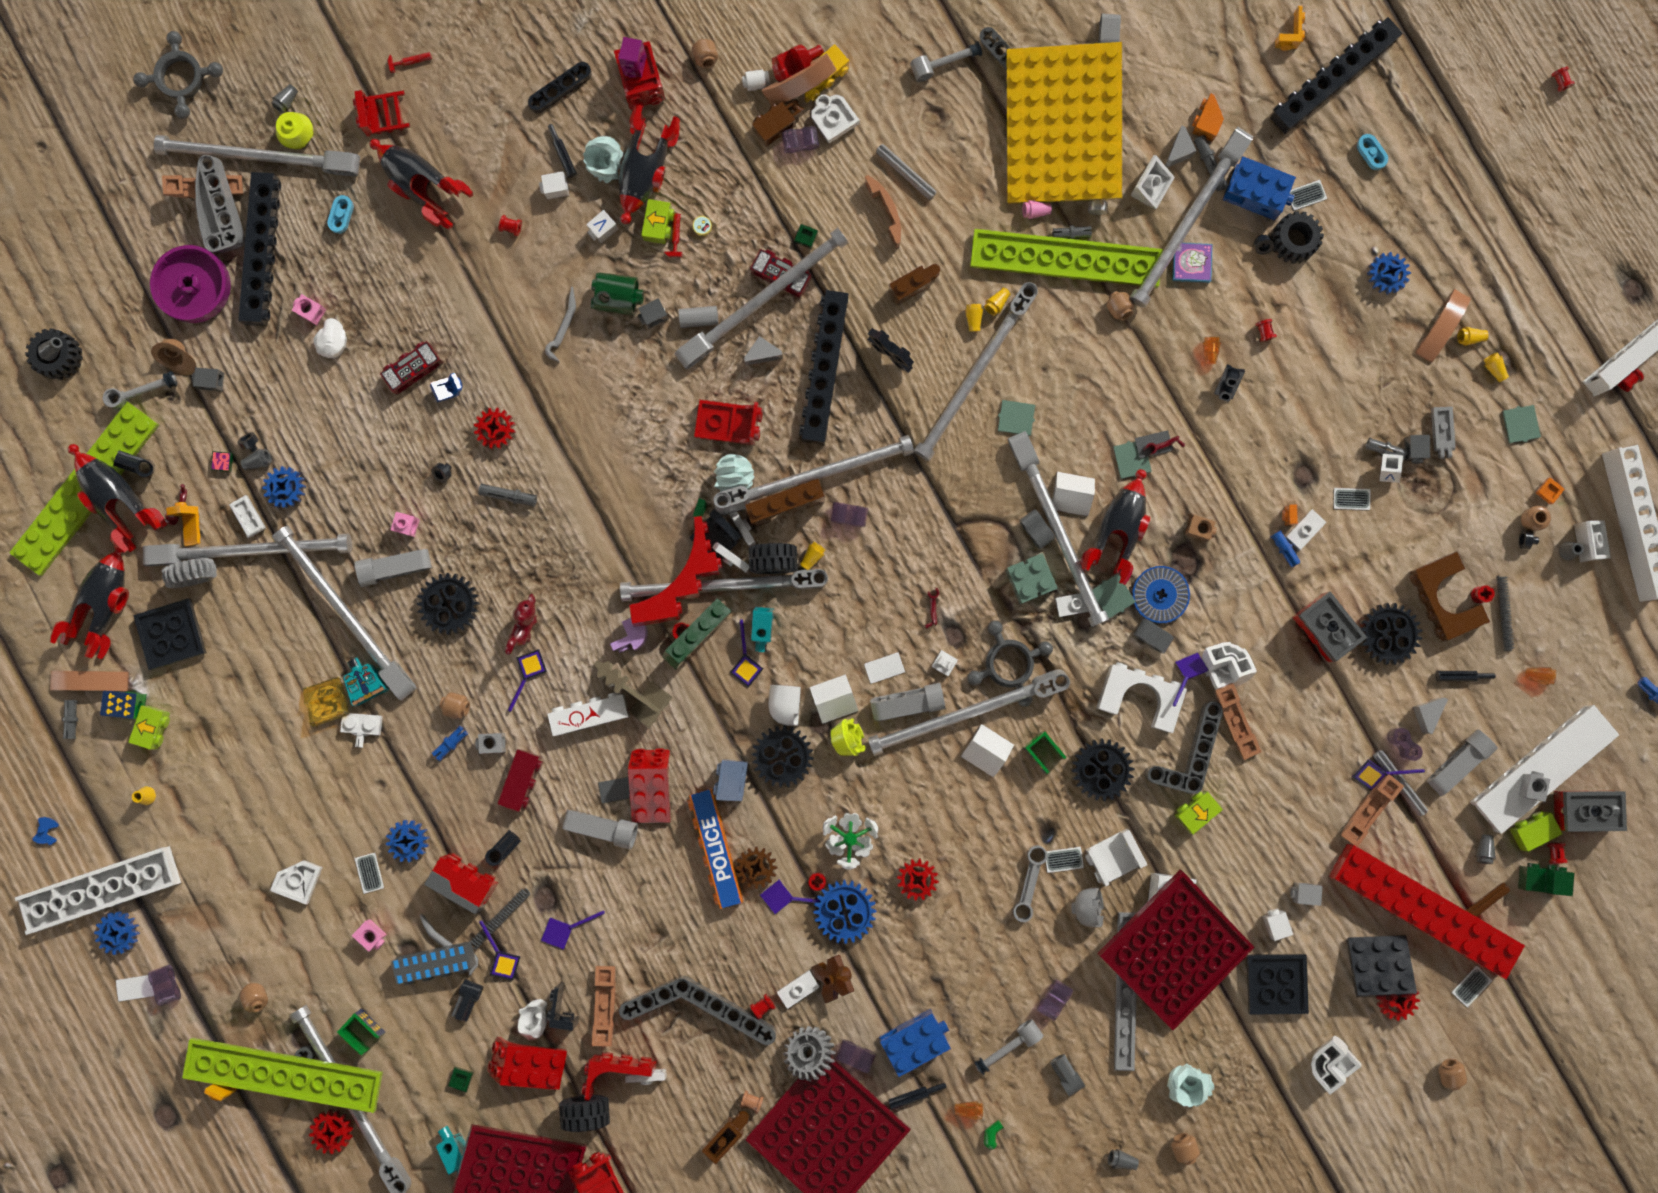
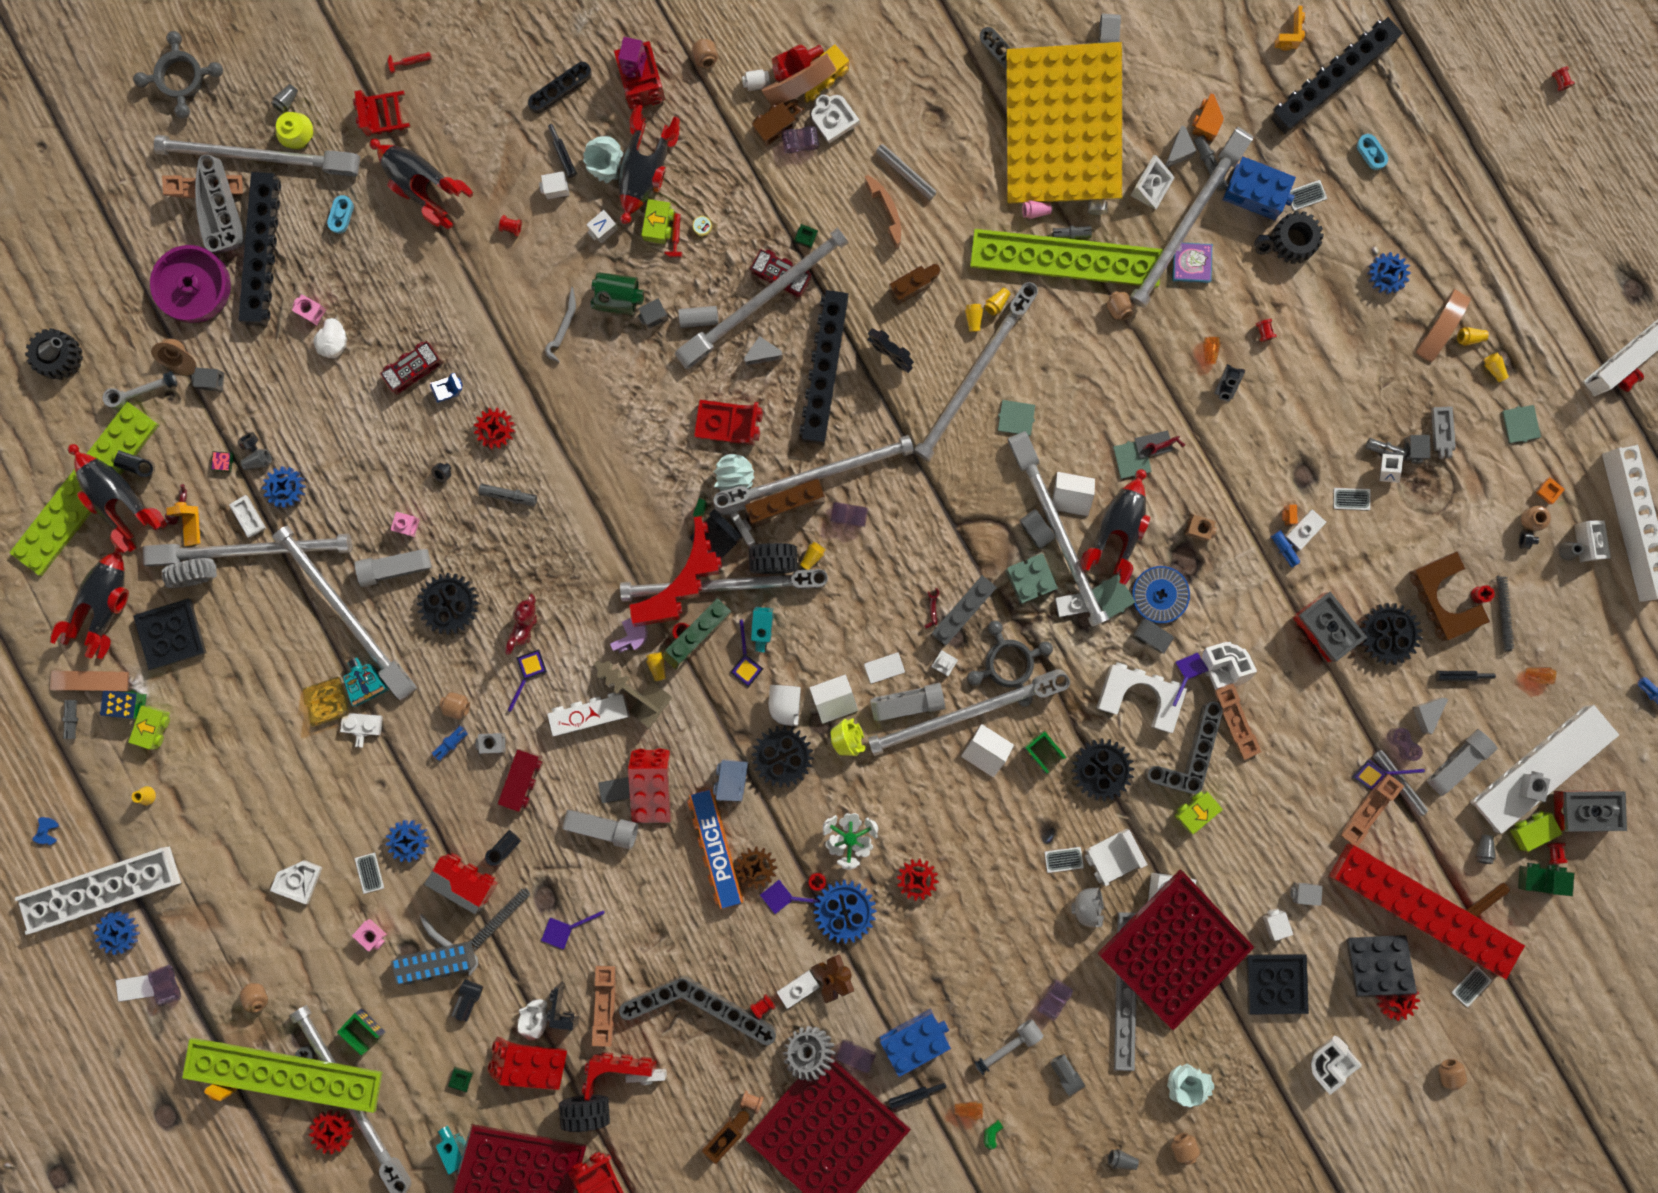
piece [479,921,521,980] -> none
white plate [712,542,749,572] -> none
light grey piece [910,41,982,82] -> none
light grey piece [1013,845,1047,922] -> none
none -> yellow cone [646,652,666,681]
none -> dark grey brick [931,575,997,646]

